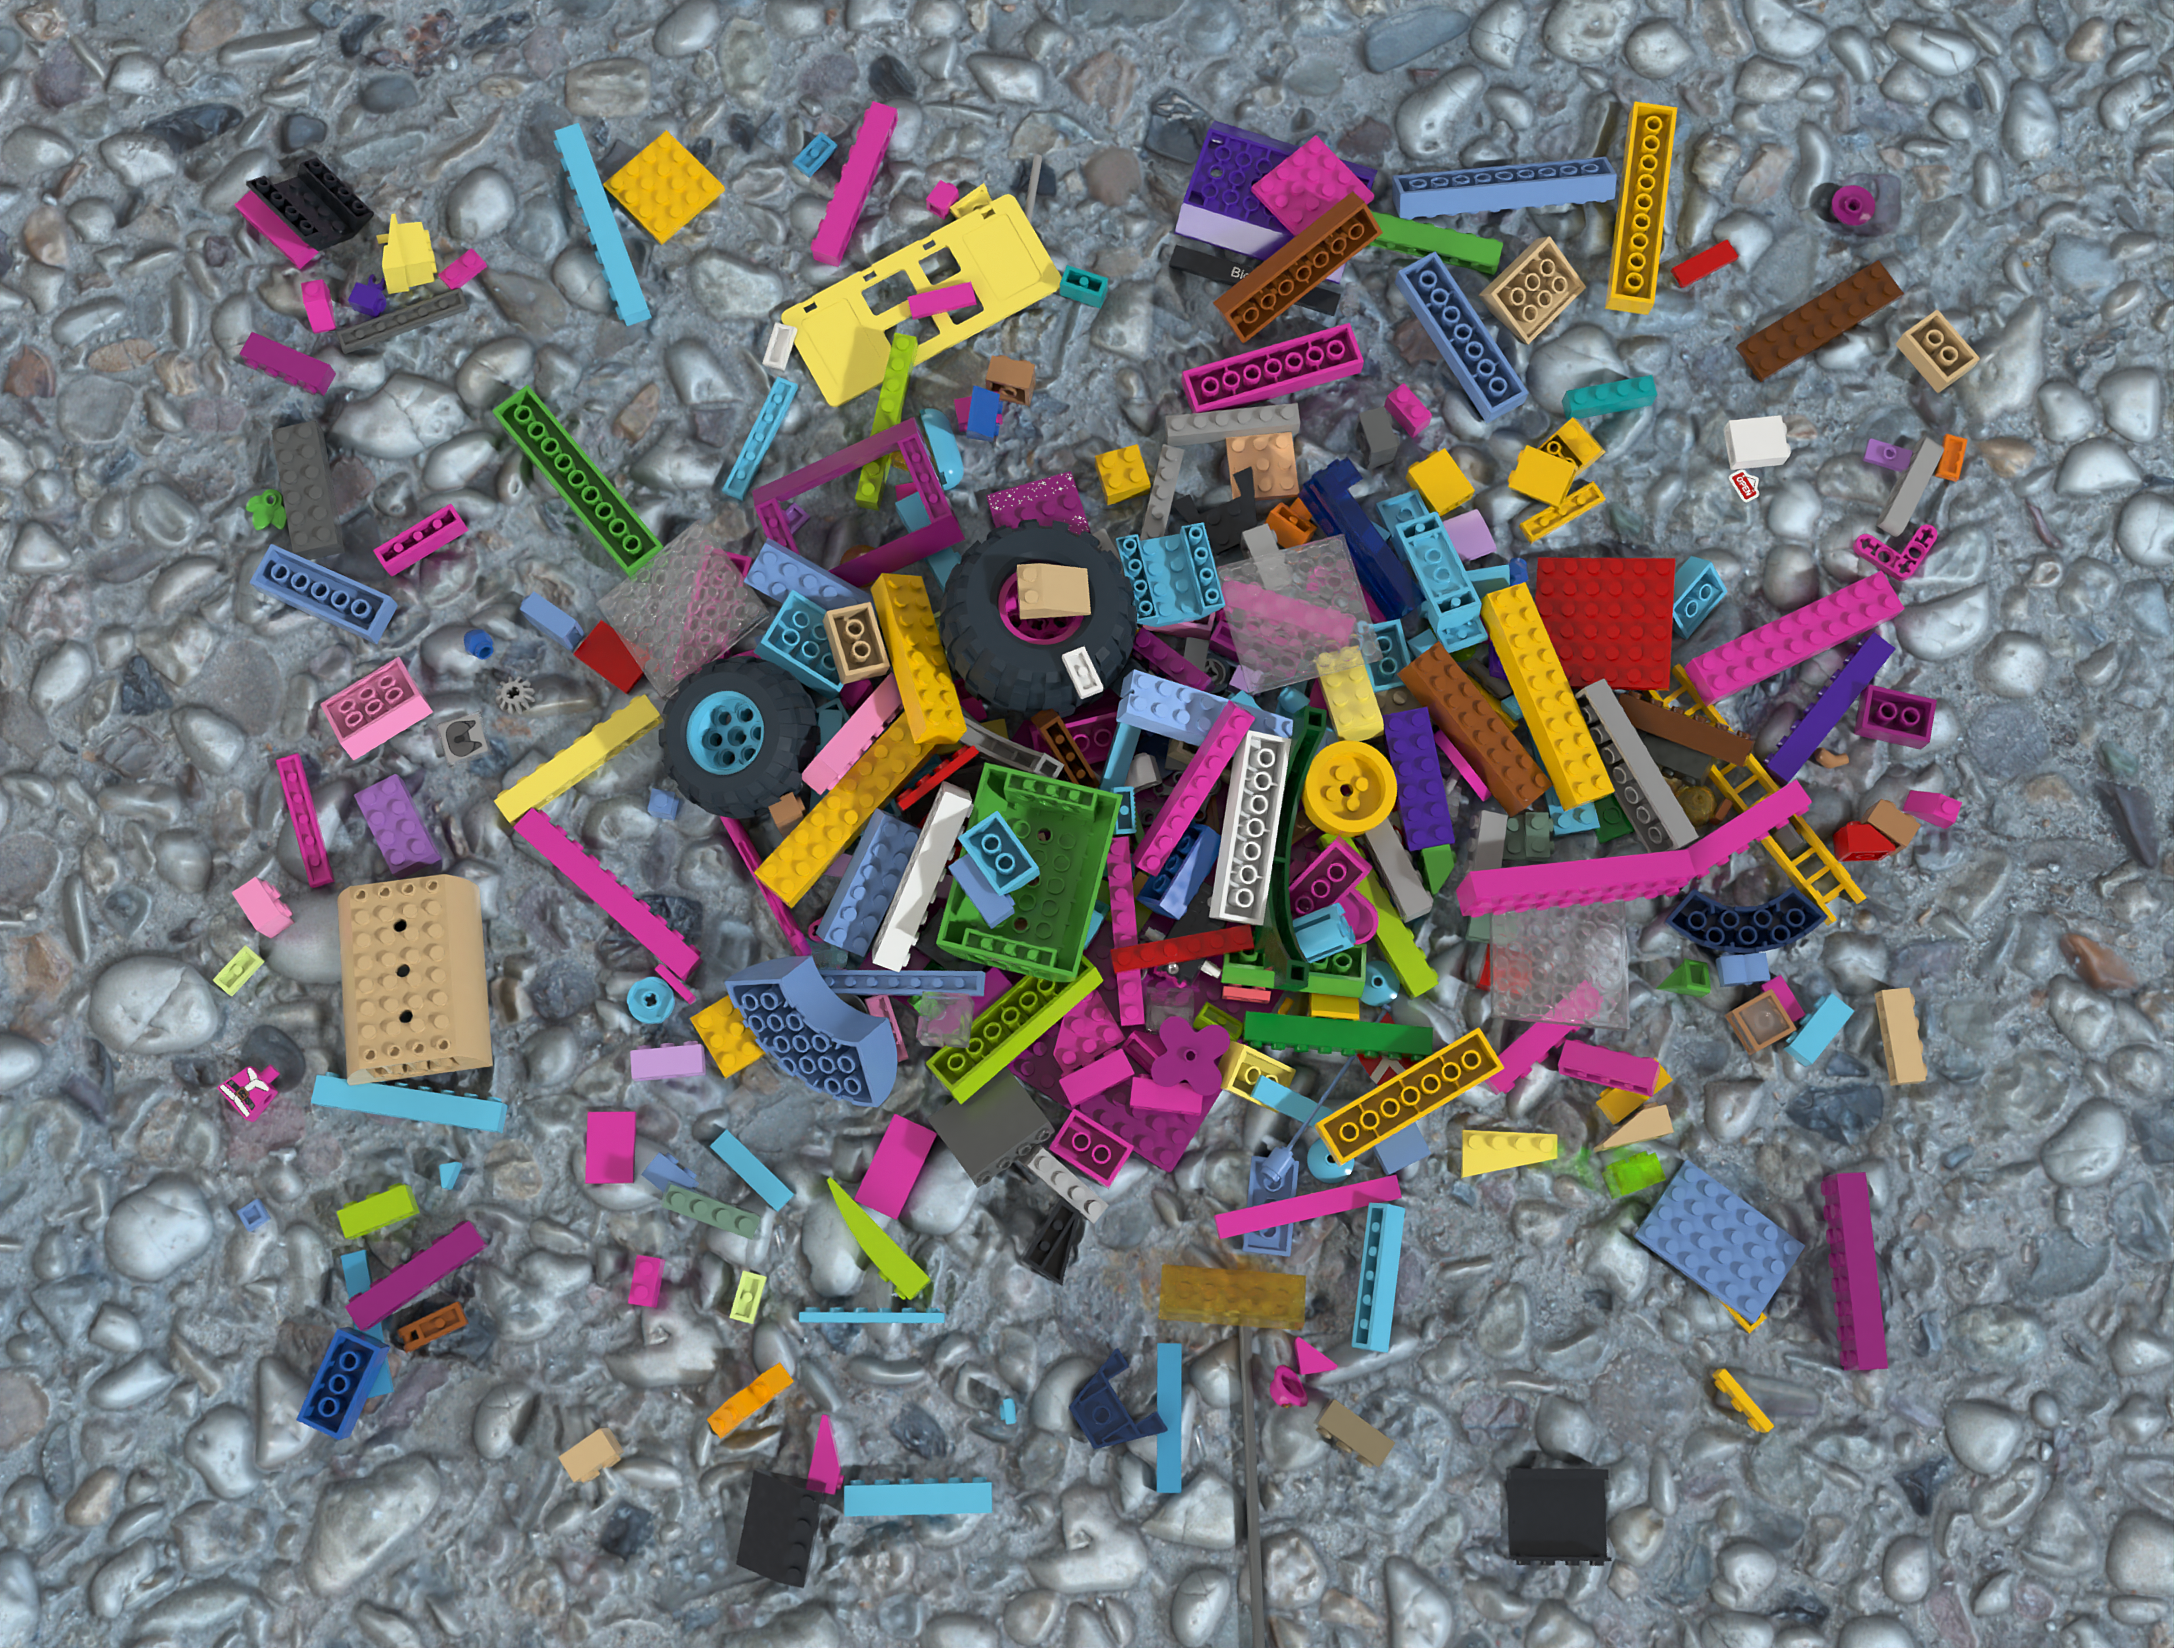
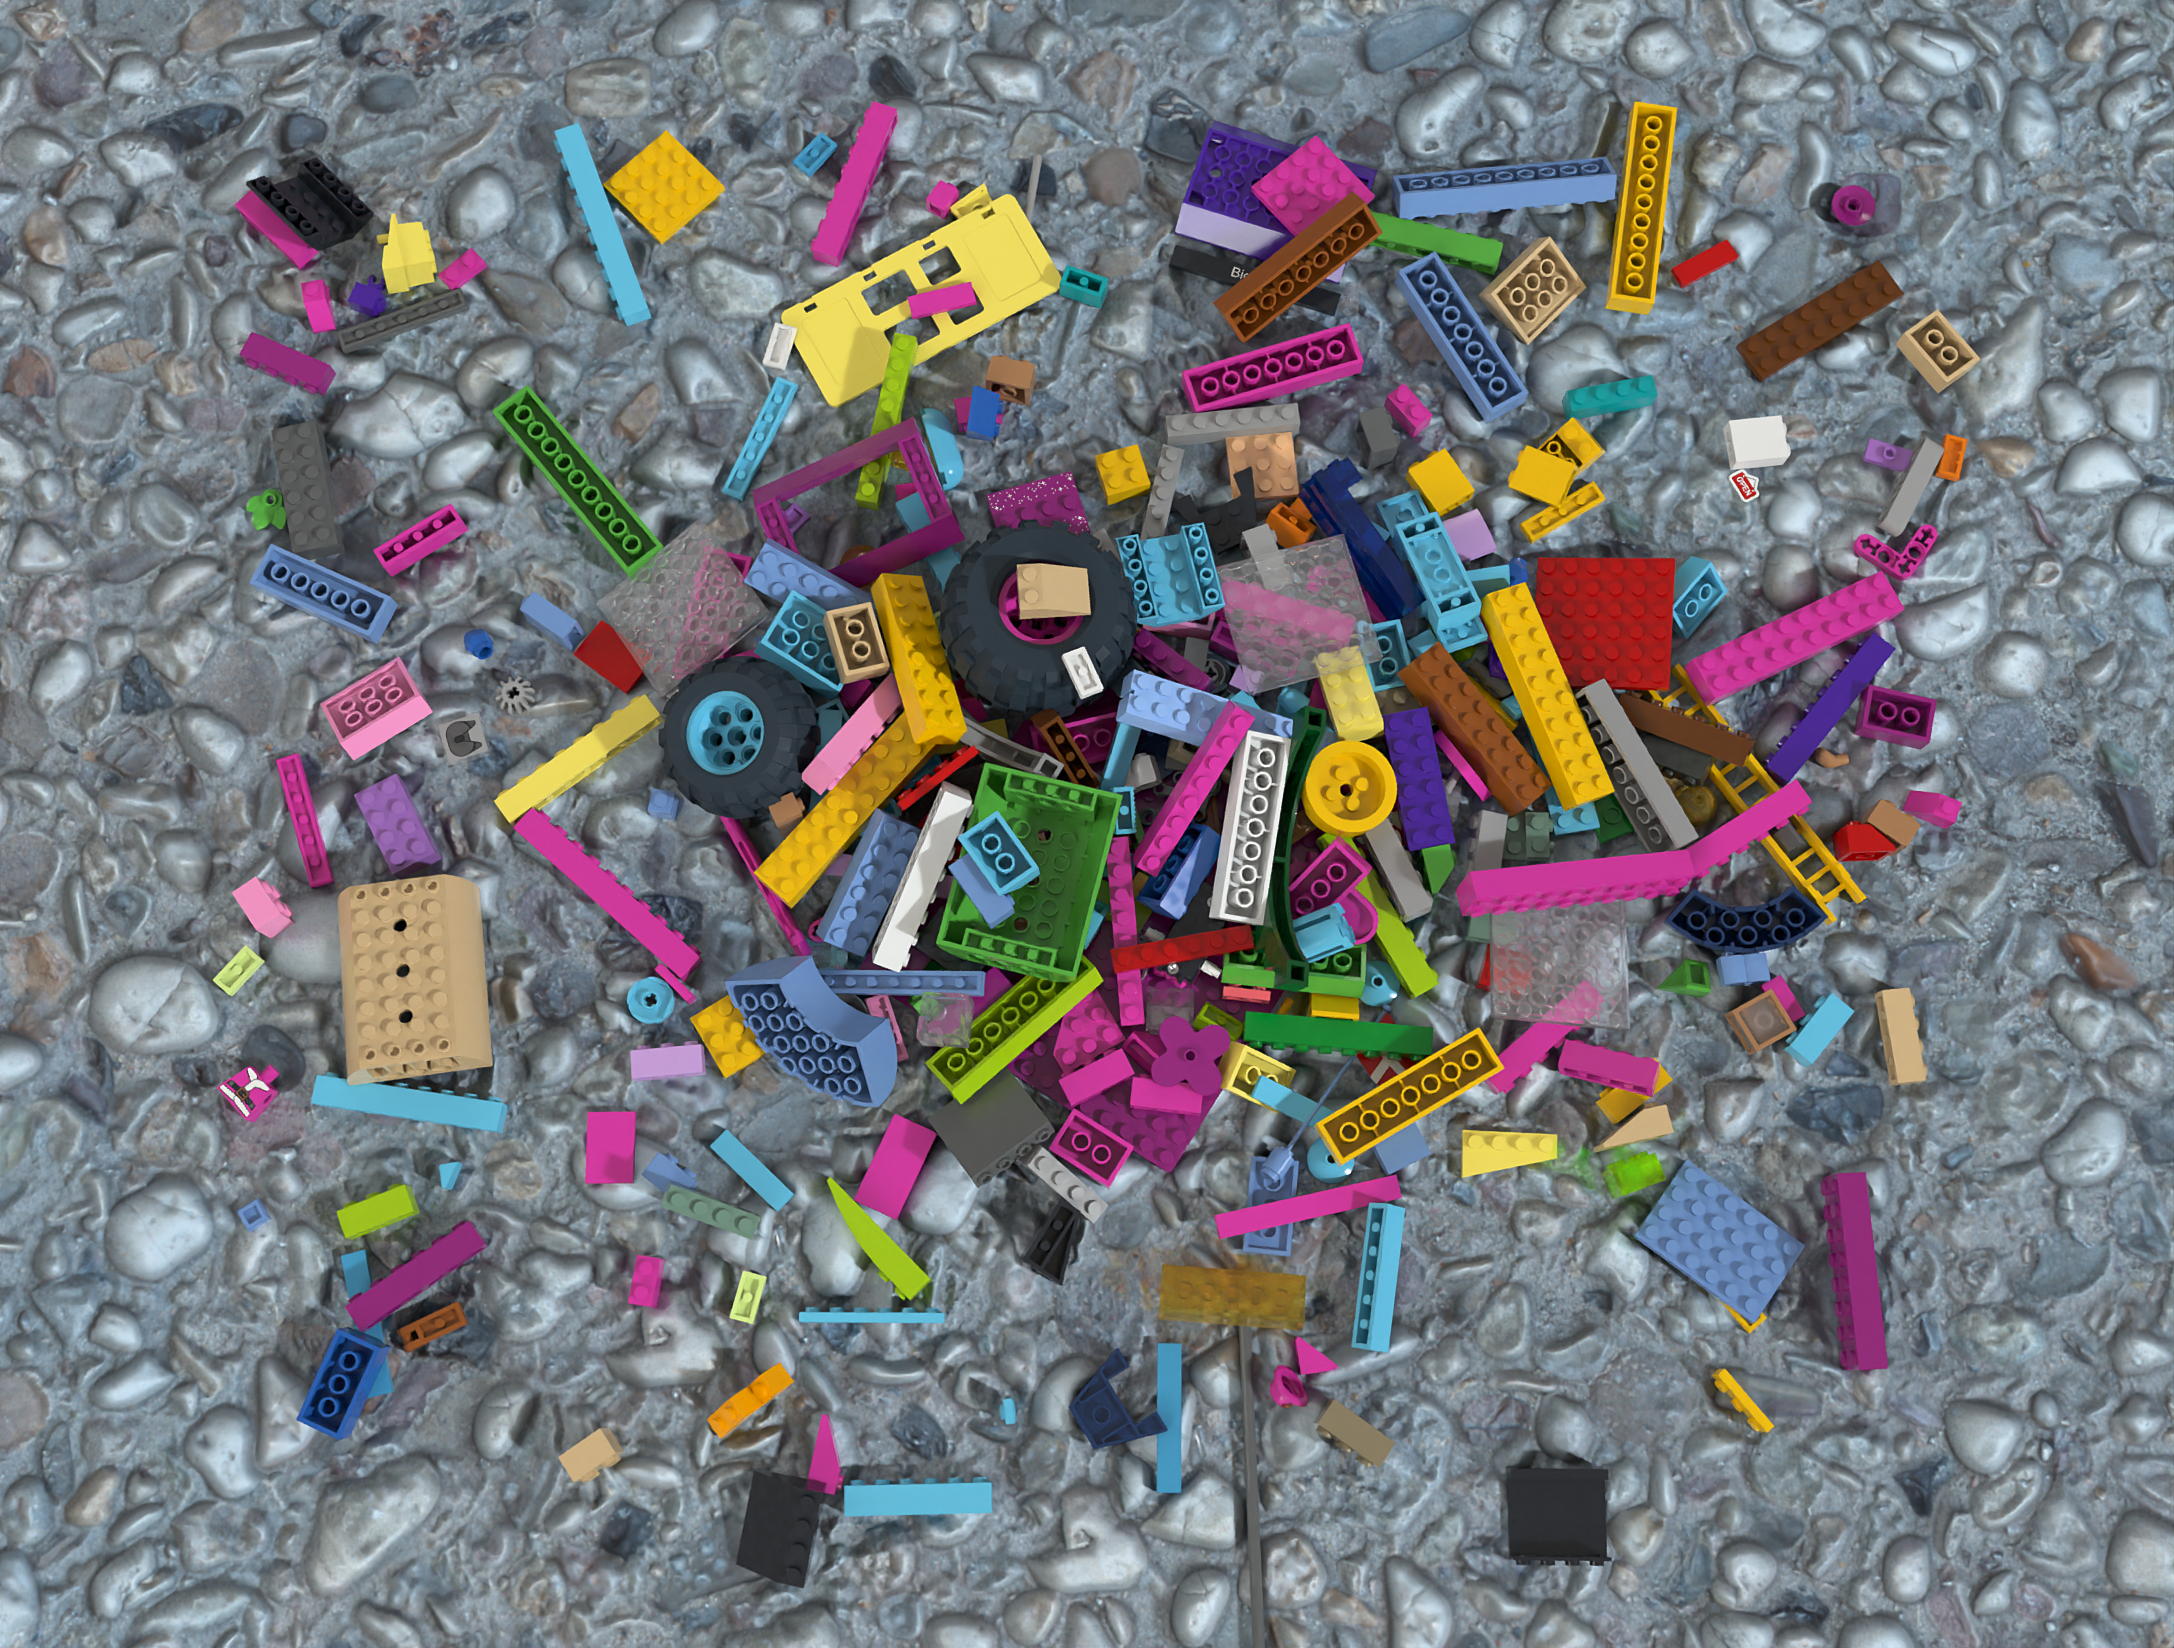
dark orange tile [1709,798,1733,826] -> none

